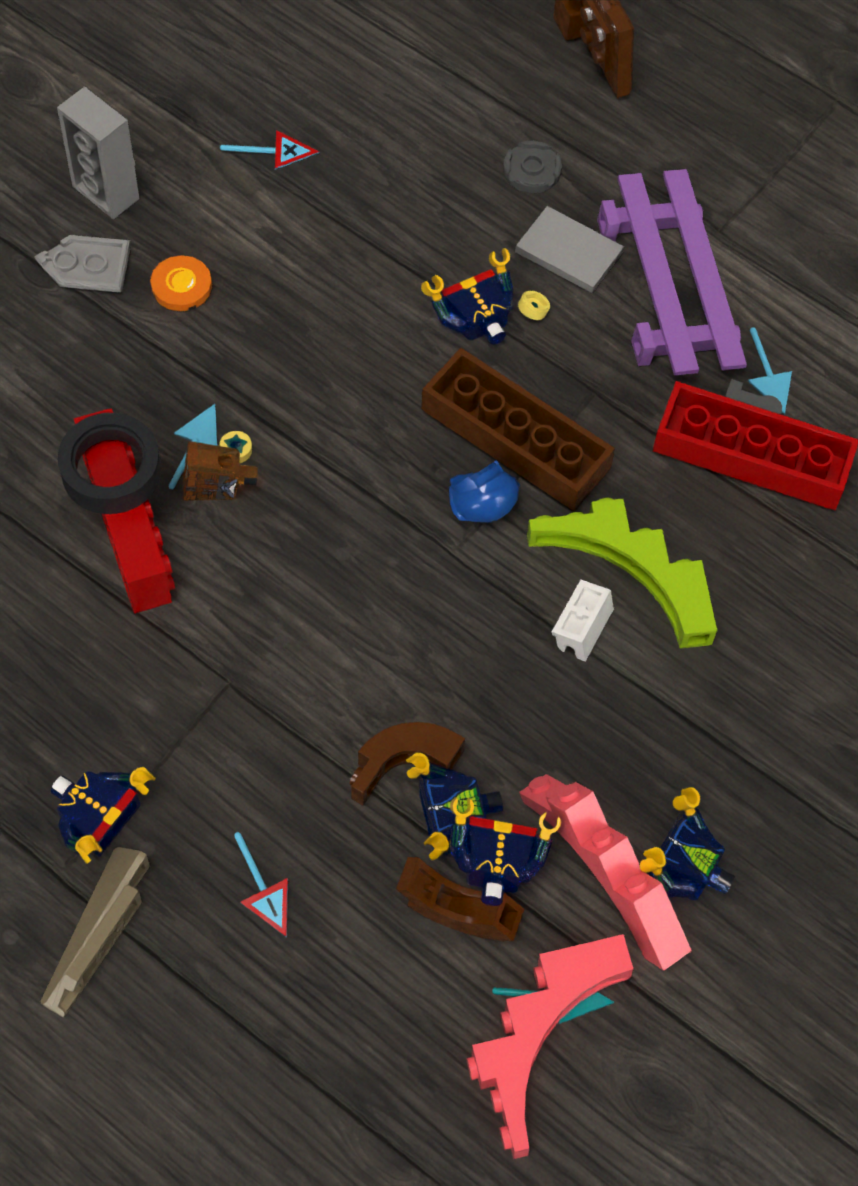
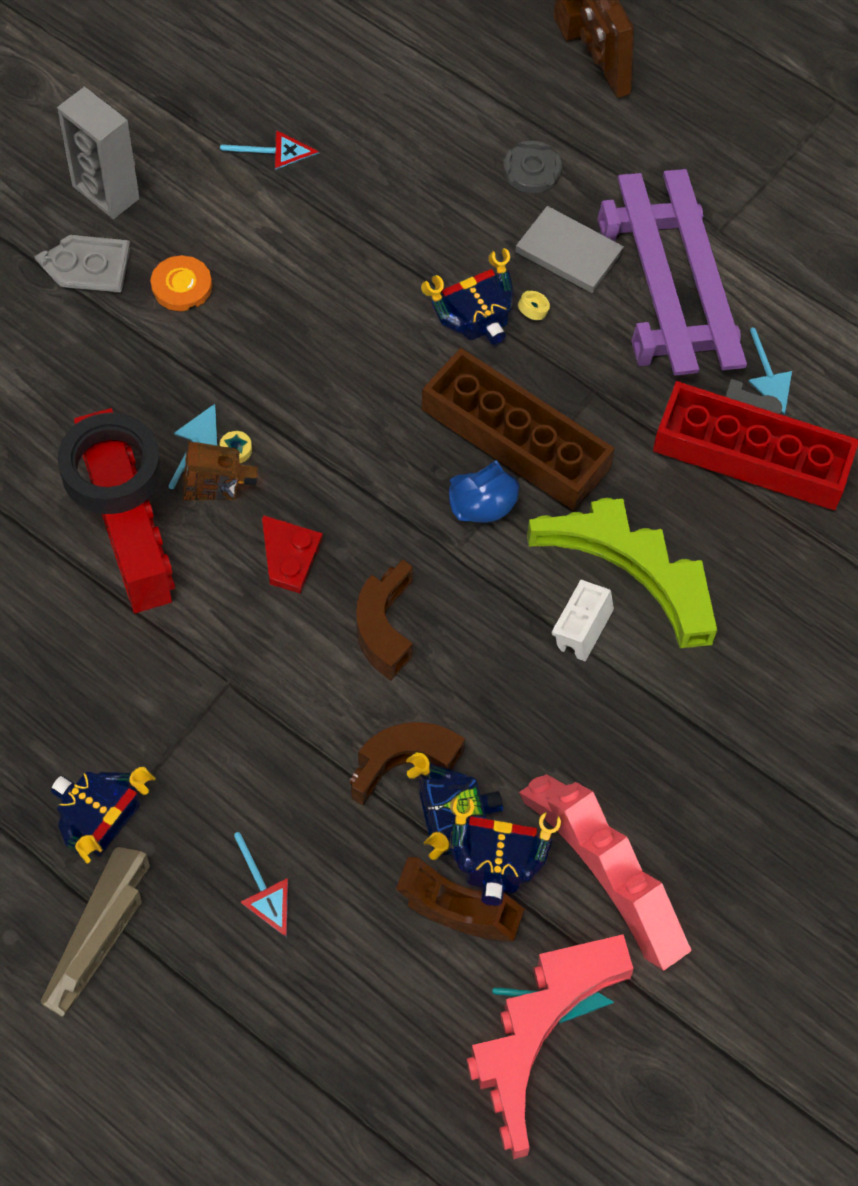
torso [640,787,735,900] -> none
none -> red wing [262,515,323,594]
none -> reddish brown arch [356,560,413,681]

